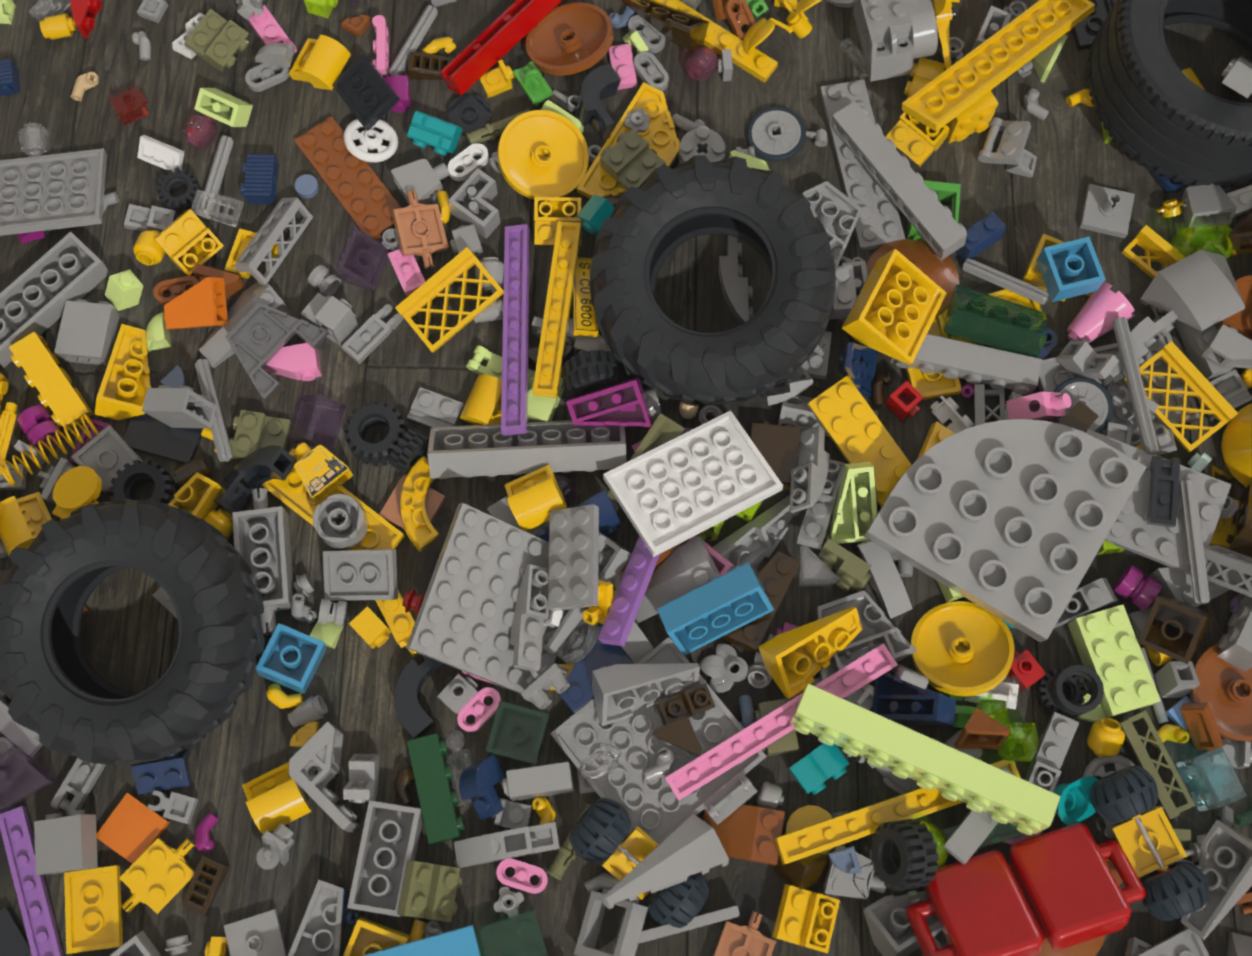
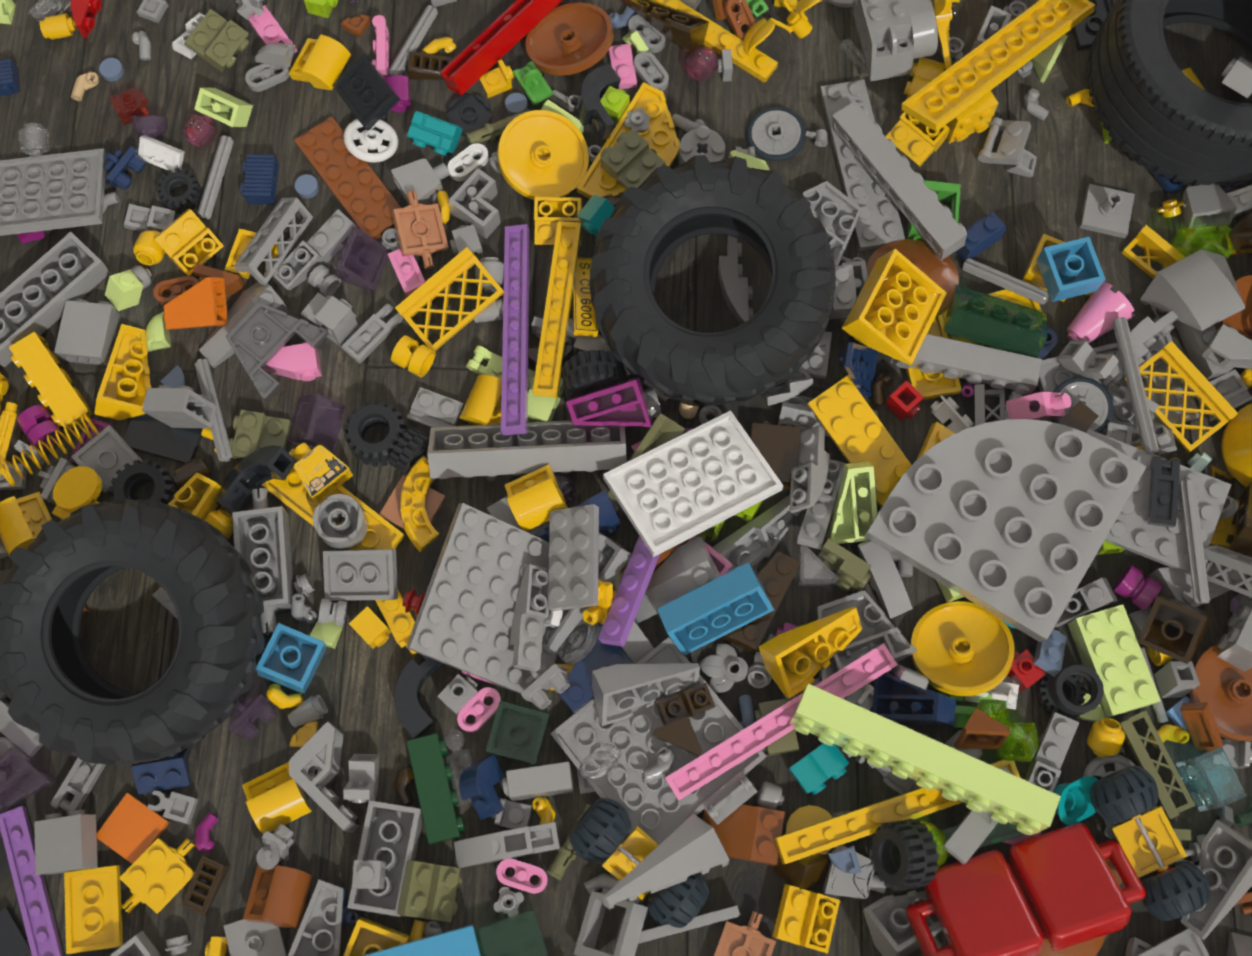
clear slope [191,190,244,227] -> none
none -> sand blue tile [99,58,124,82]
none -> dark blue hips [103,146,146,190]
none -> light grey piece [130,265,152,289]
none -> clear purple hair [132,115,168,138]
none -> clear purple hips [228,694,277,741]
none -> dark orange brick [243,865,313,929]
none -> light grey slope [273,209,357,290]
none -> light grey brick [352,860,386,889]
none -> yellow wheel [391,335,436,378]
none -> sand blue tile [505,93,528,116]
none -> lime brick [600,86,630,126]
none -> sand blue plate [1033,629,1067,677]

